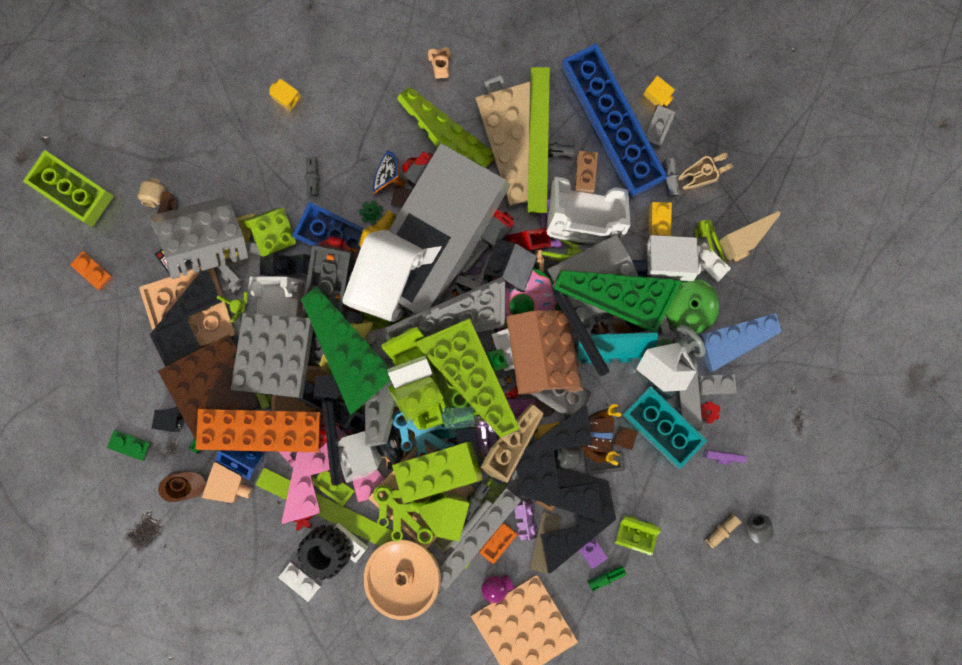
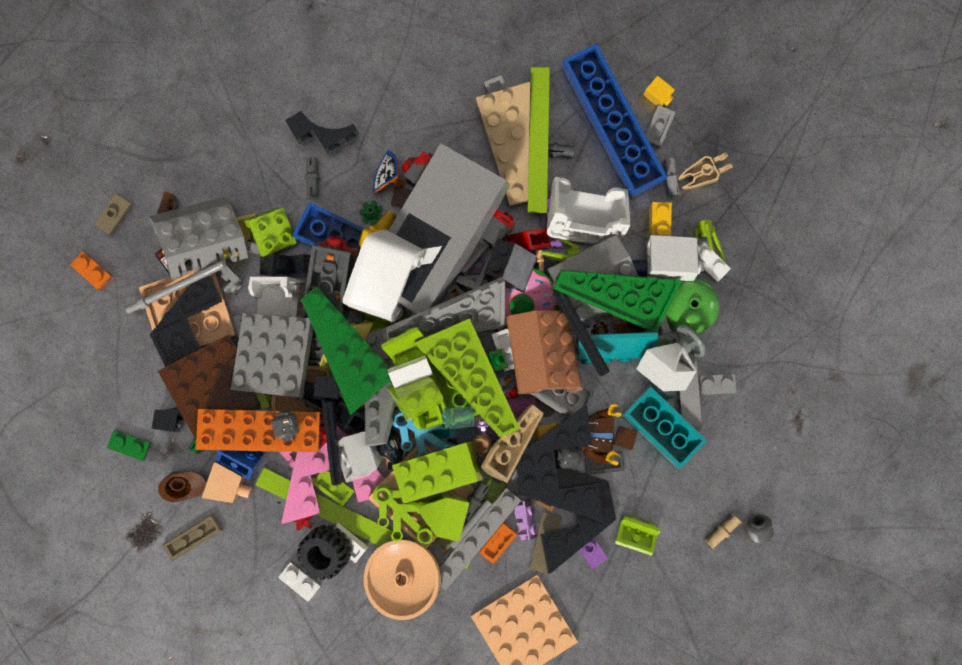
lime brick [23,150,114,227] -> none
tan head [137,178,166,208] -> none
lime plant [217,291,249,322] -> none
yellow brick [269,79,301,111] -> none
lime wing [397,86,494,168] -> none
light nougat plate [428,48,451,79] -> none
magenta piece [481,575,514,603] -> none
medium nougat brick [574,151,598,194] -> none
green axle [587,566,626,592] -> none
medium blue wedge [699,313,782,372] -> none
red plant [700,401,721,424] -> none
medium lavender plate [703,450,746,465] -> none
tan slope [719,211,781,262] -> none
none -> dark tan plate [94,193,133,235]
none -> light grey bar [125,260,226,314]
none -> dark tan tile [162,514,223,562]
none -> dark grey head [271,410,300,442]
none -> black arch [285,111,359,153]
none -> medium nougat tile [472,434,493,455]

